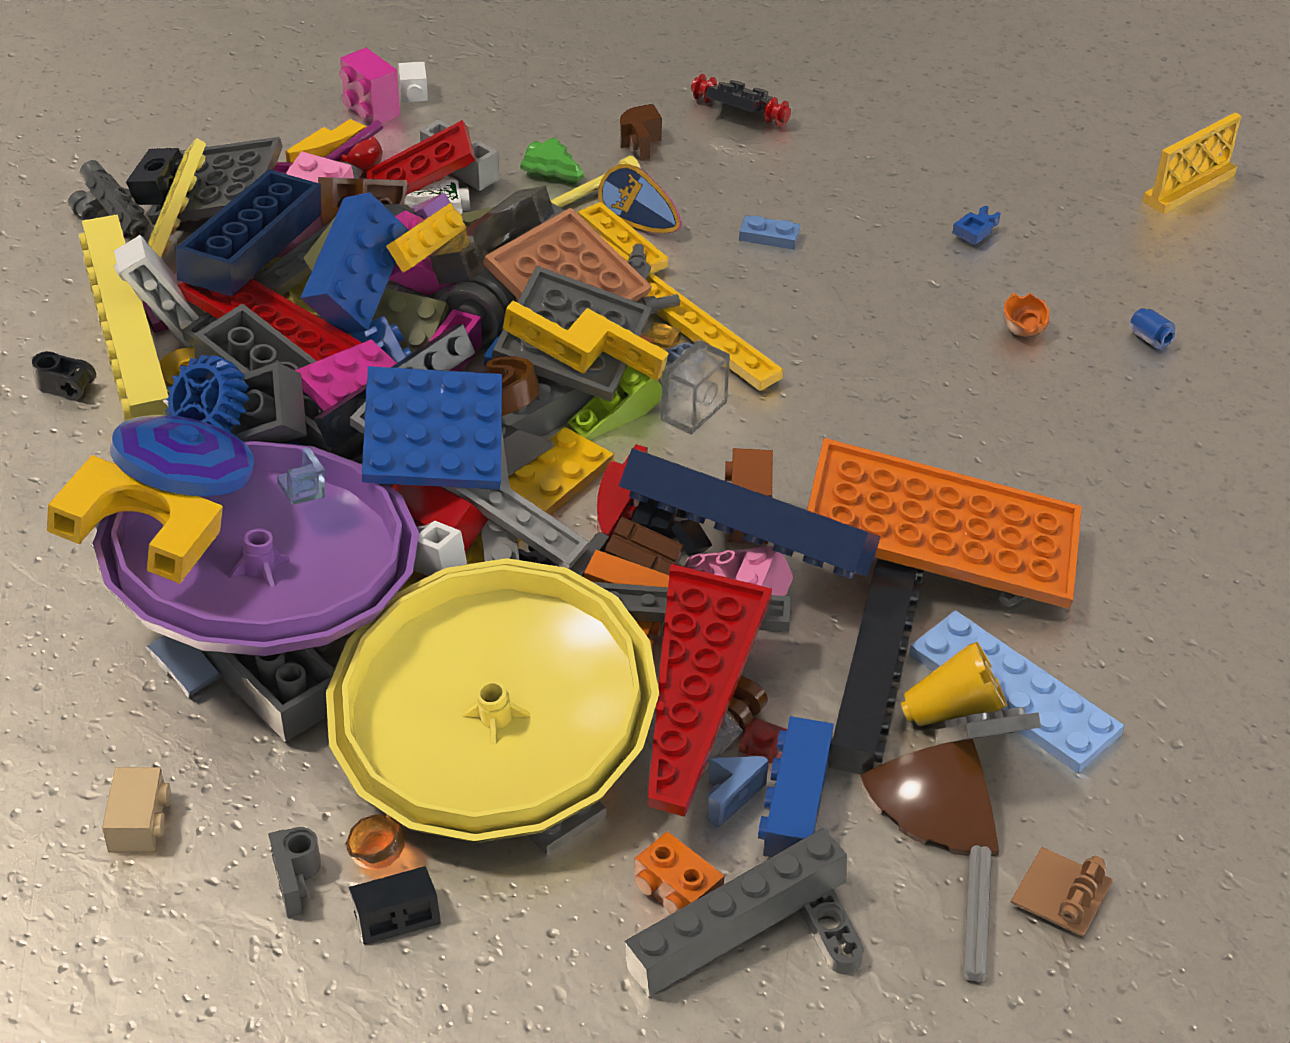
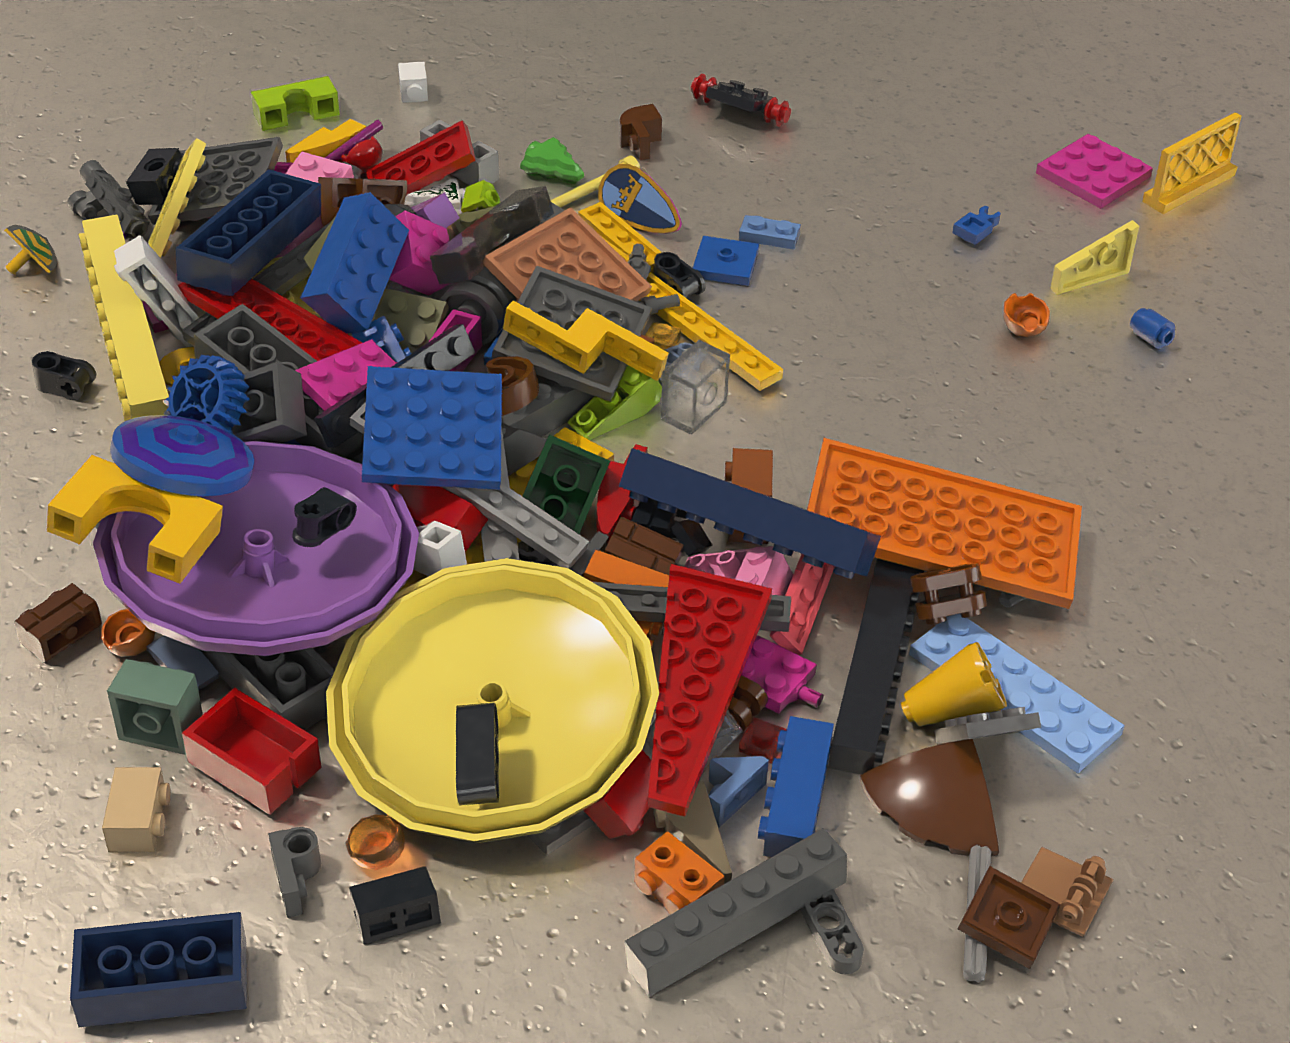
clear light blue panel [277,447,325,505] -> none
dark pink brick [339,48,400,124] -> none
yellow plate [386,203,467,273] -> none
none -> shield [4,225,57,274]
none -> reddish brown brick [14,583,102,663]
none -> dark blue brick [70,912,247,1028]
none -> orange hair [101,609,156,657]
none -> sand green brick [107,659,203,755]
none -> red piece [182,688,322,815]
none -> lime arch [251,76,340,131]
none -> black piece [292,487,357,547]
none -> black beam [456,702,499,806]
none -> lime brick [461,180,500,213]
none -> dark green slope [522,434,610,534]
none -> red brick [584,750,652,839]
none -> black piece [653,252,706,298]
none -> dark tan slope [653,782,732,884]
none -> blue plate [693,236,759,286]
none -> dark pink plate [741,635,824,714]
none -> coral plate [769,554,835,655]
none -> reddish brown brick [910,563,987,625]
none -> reddish brown plate [957,866,1061,969]
none -> dark pink plate [1036,134,1153,209]
none -> light yellow wing [1050,220,1139,295]

